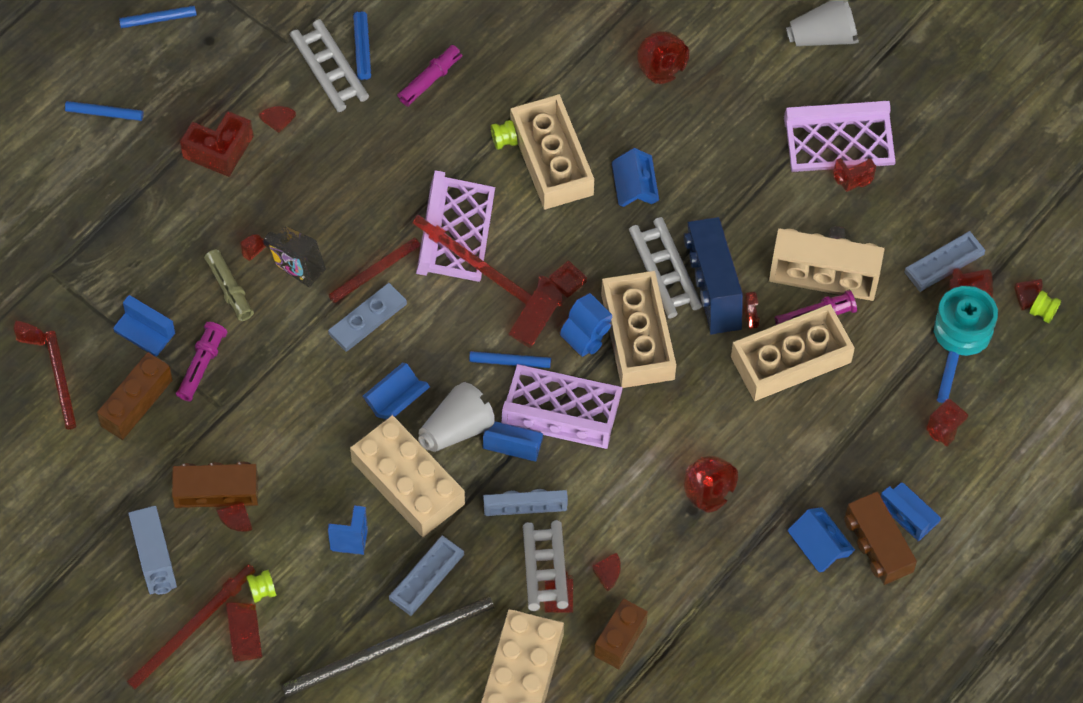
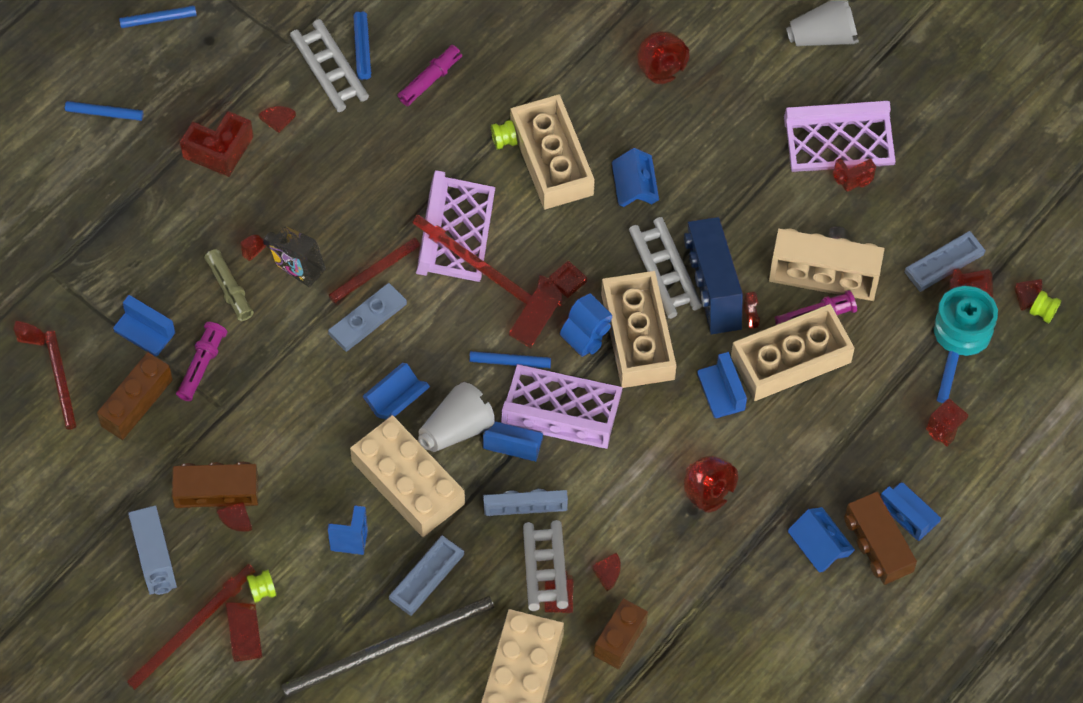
none -> blue panel [697,352,747,418]

